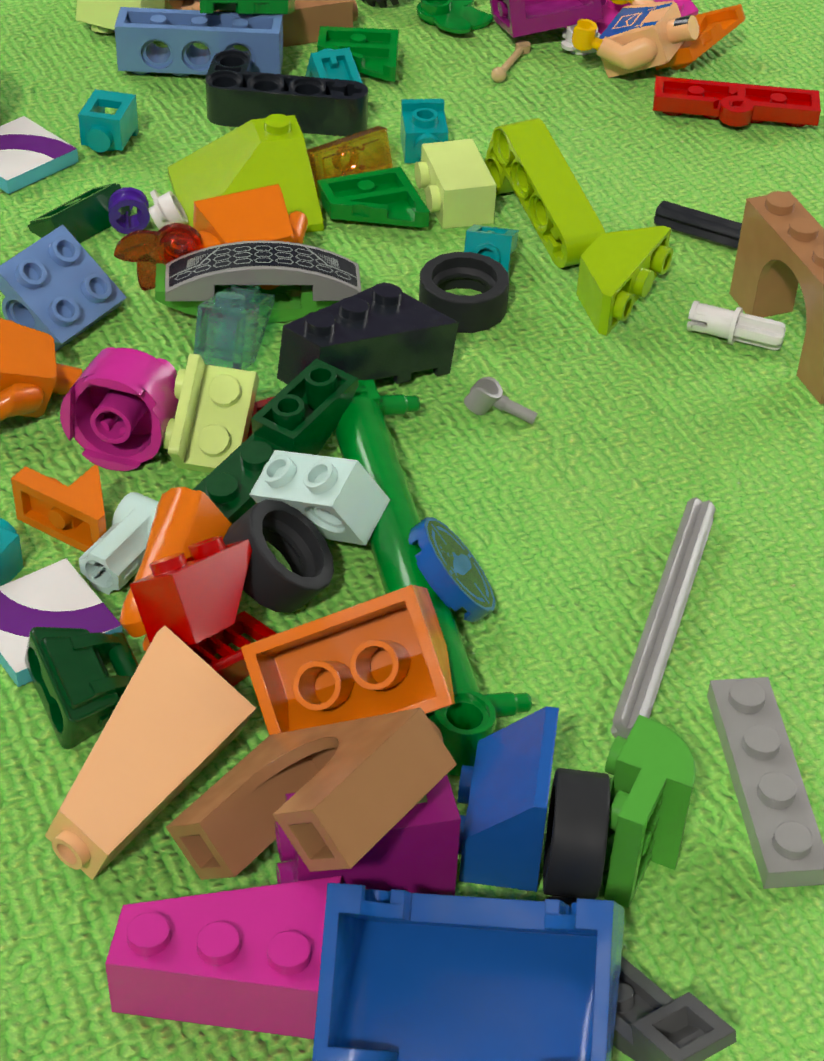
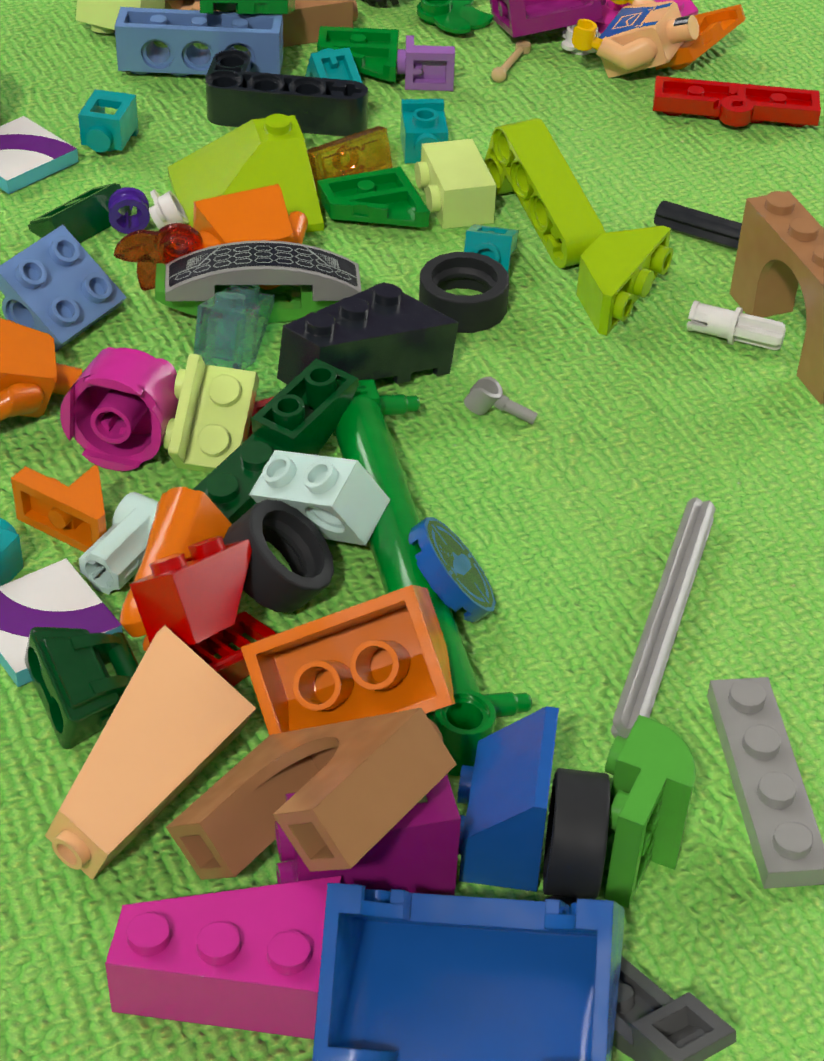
none -> medium lavender bracket [397,35,455,91]

